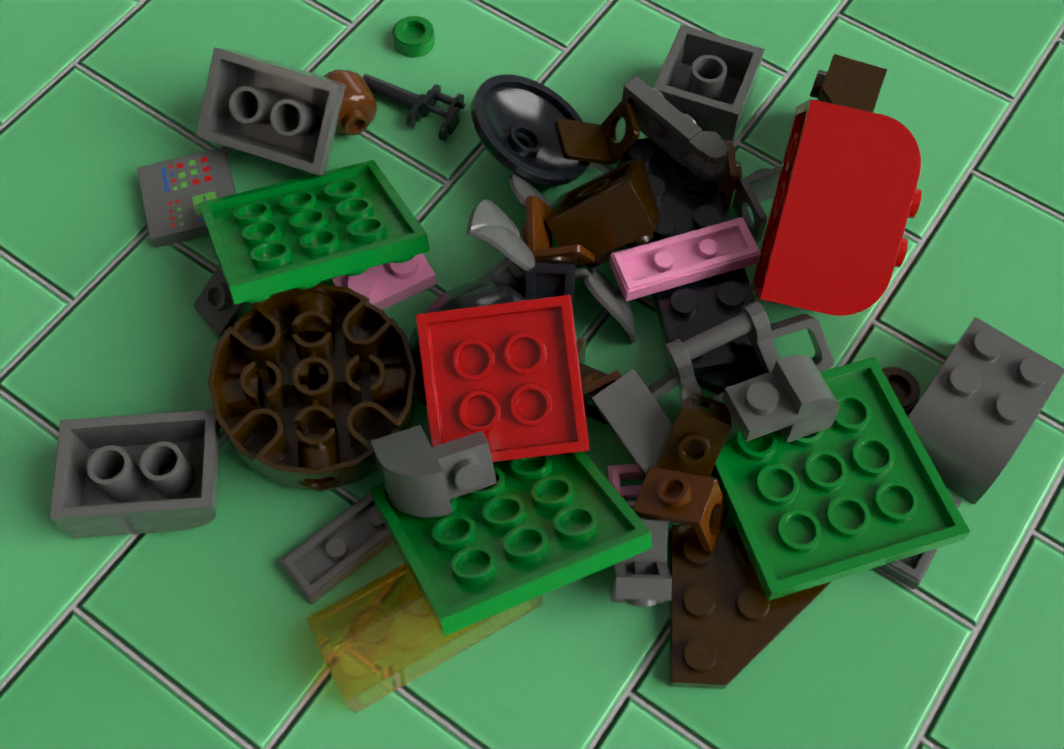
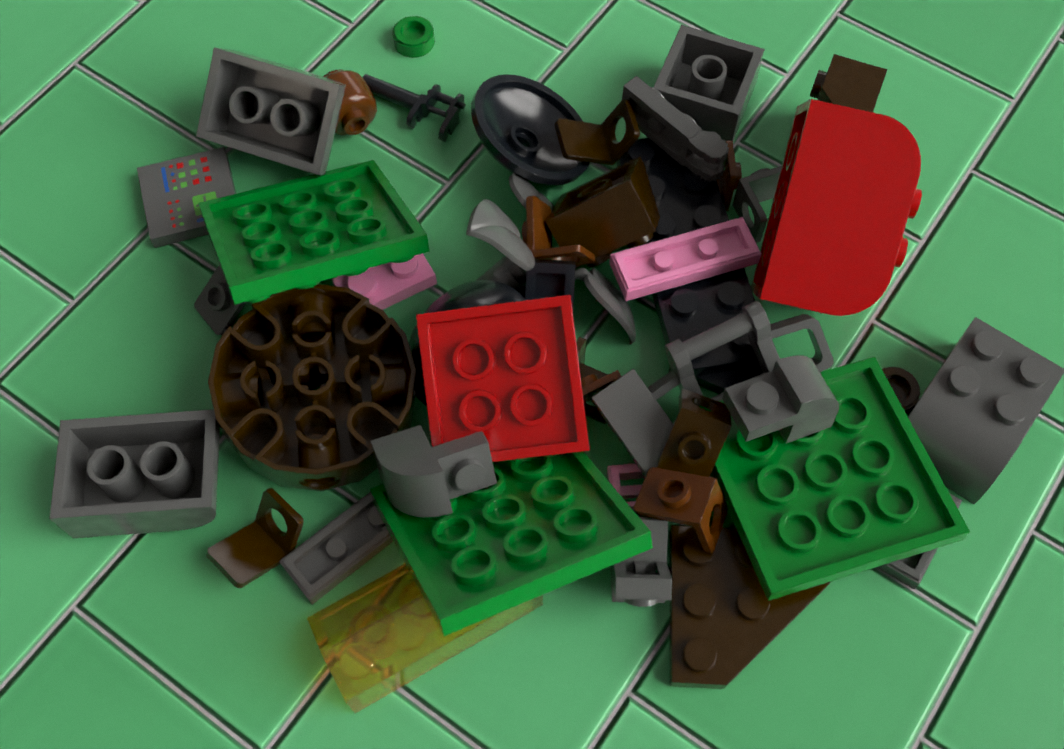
none -> dark brown bracket [206,488,304,588]

